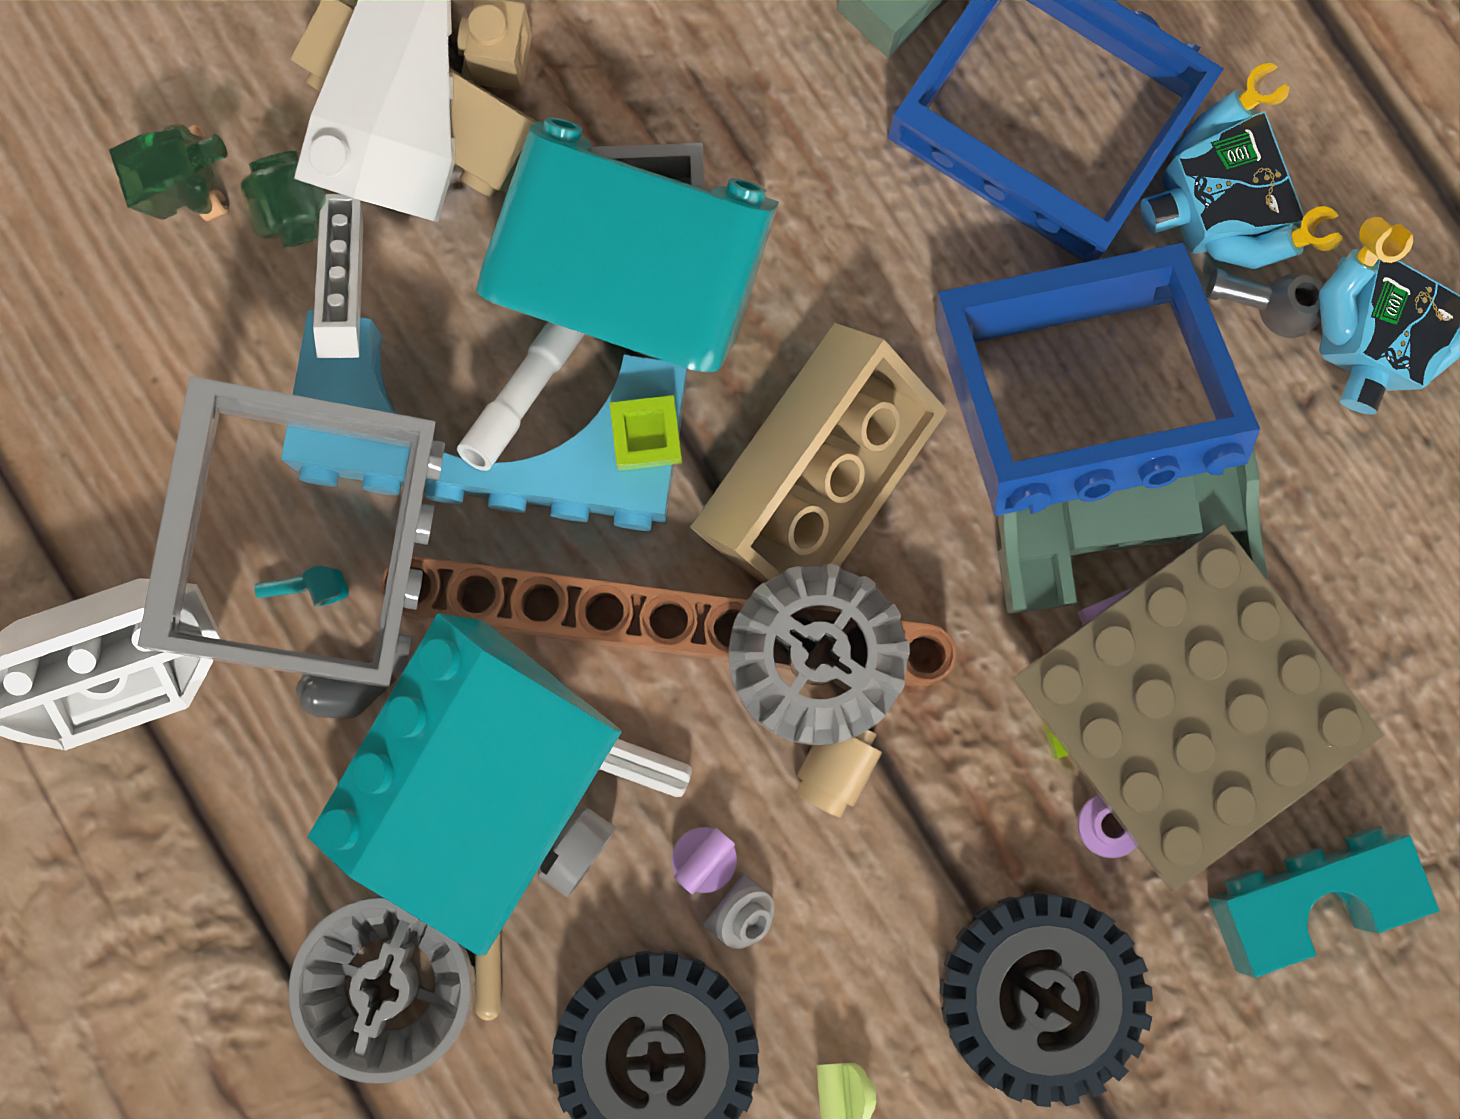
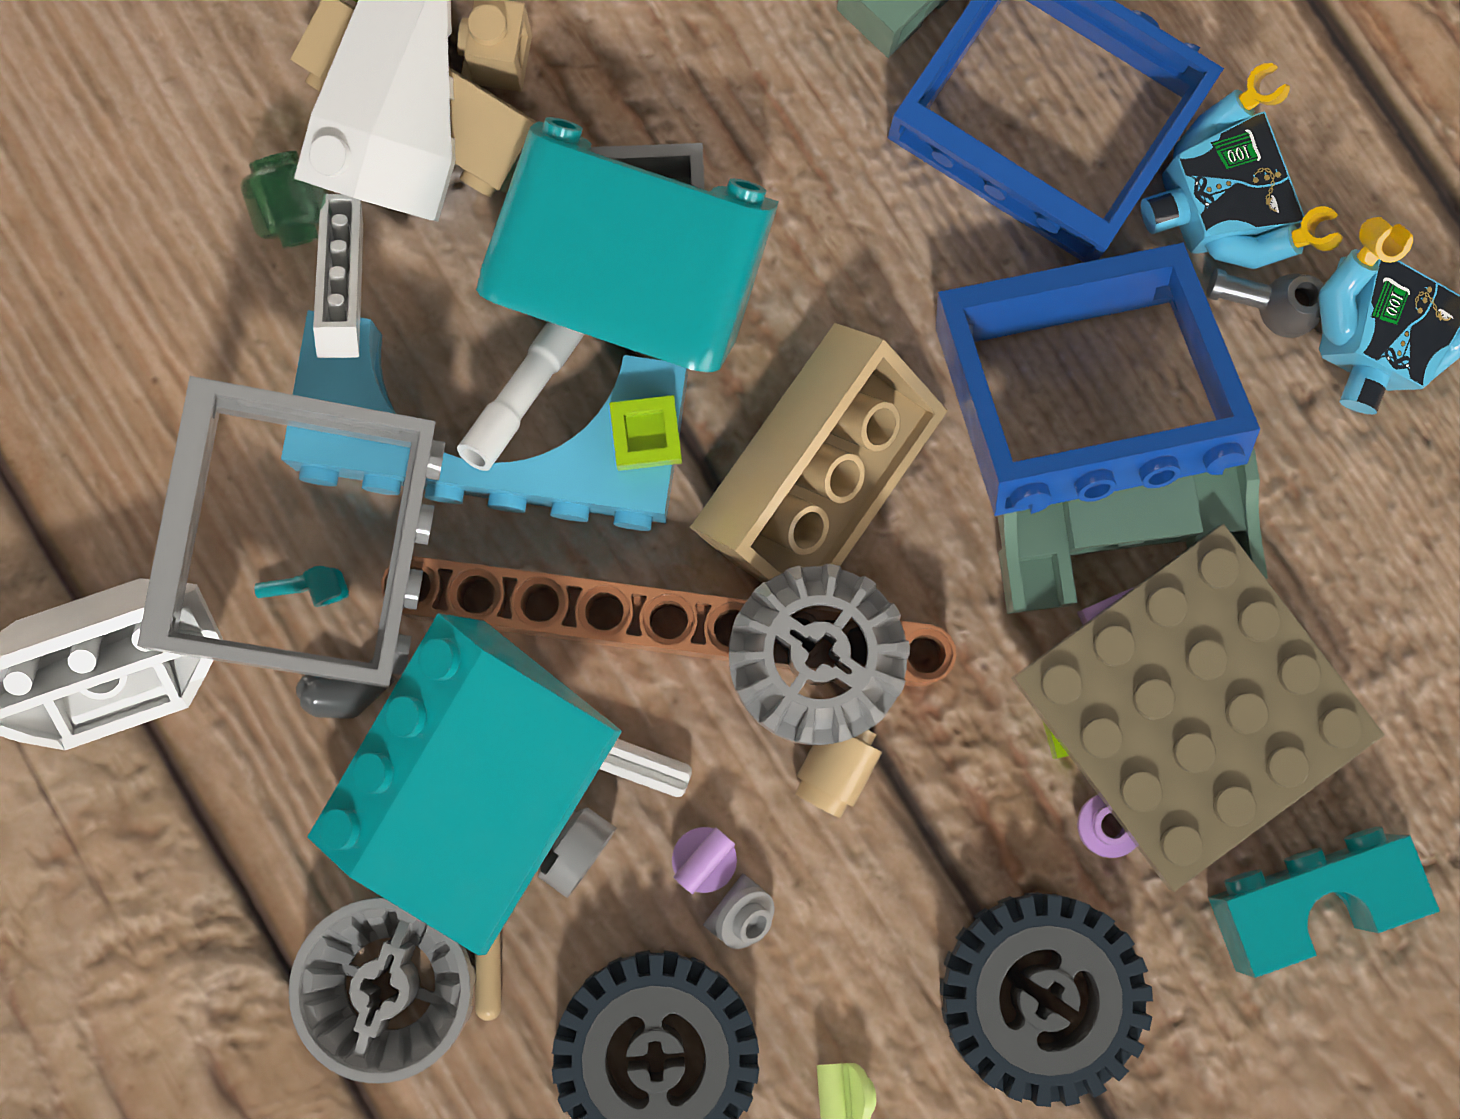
clear green piece [109,124,229,221] -> none

